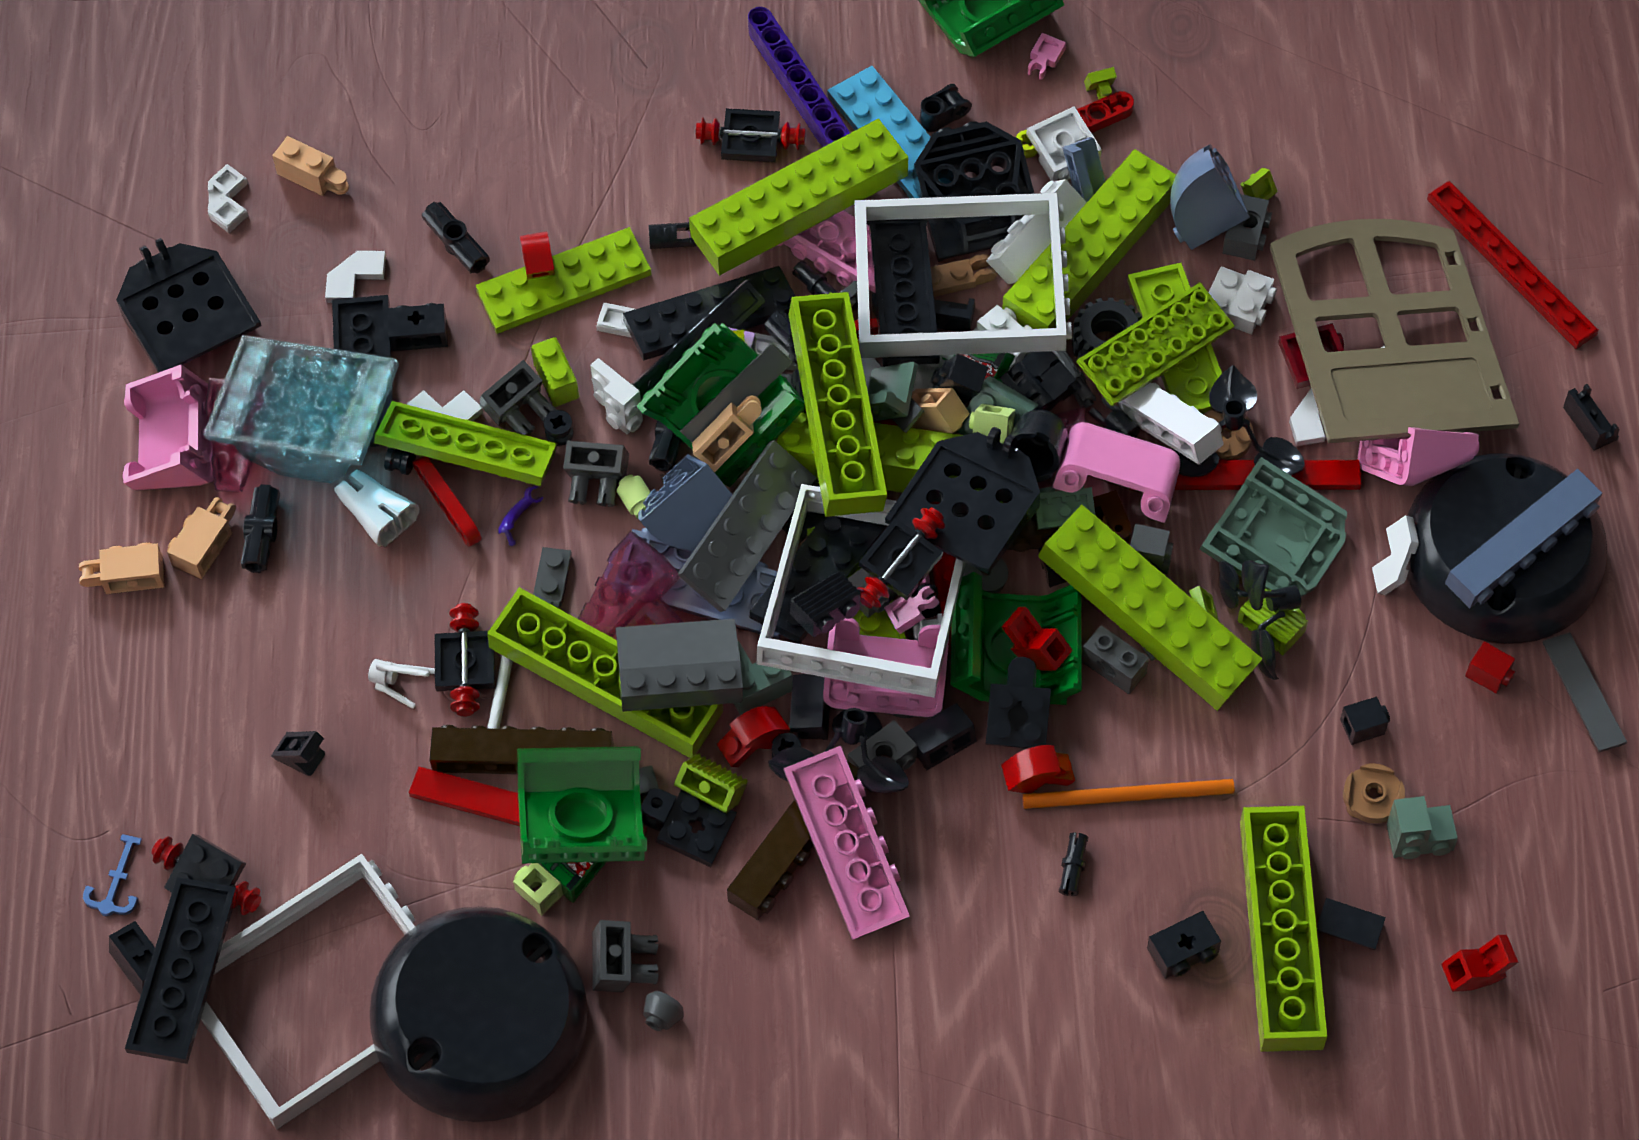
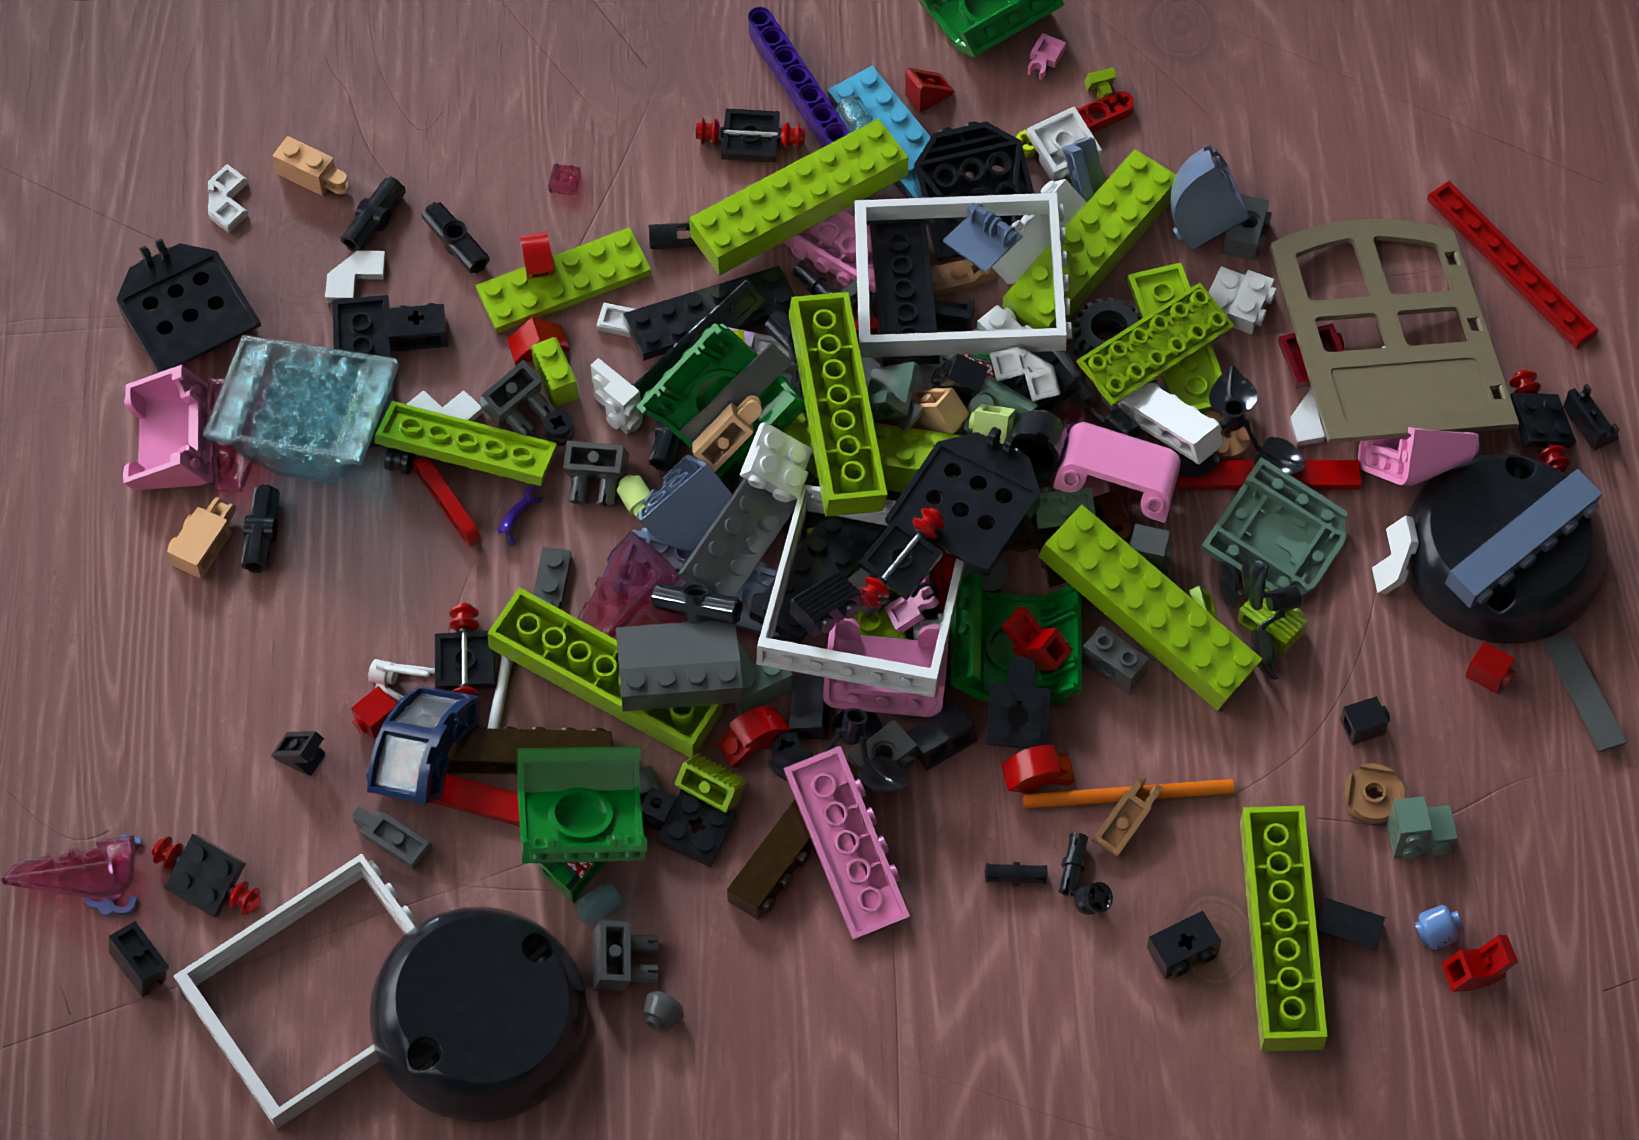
light nougat brick [79,542,164,594] -> none
black plate [125,877,238,1064] -> none
white piece [334,469,419,547] -> none
yellowish green brick [513,863,563,916] -> none
black piece [919,84,972,132] -> none
lime tile [1240,168,1278,200] -> none
none -> clear pink wedge [1,835,135,900]
none -> black piece [340,176,406,252]
none -> red brick [351,686,396,740]
none -> dark grey hinge [352,806,432,870]
none -> dark blue window [366,686,480,804]
none -> red slope [507,317,569,365]
none -> clear pink tile [548,163,581,196]
none -> clear light blue brick [575,883,623,926]
none -> black piece [651,583,743,624]
none -> white plate [740,422,813,502]
none -> clear light blue brick [836,95,873,133]
none -> red slope [905,68,955,113]
none -> sand blue hinge [943,202,1023,273]
none -> black pin [985,862,1048,886]
none -> white tile [990,345,1061,402]
none -> black wheel [1074,882,1113,915]
none -> medium nougat hinge [1092,773,1163,858]
none -> medium blue head [1415,905,1463,950]
none -> black plate [1509,370,1577,472]

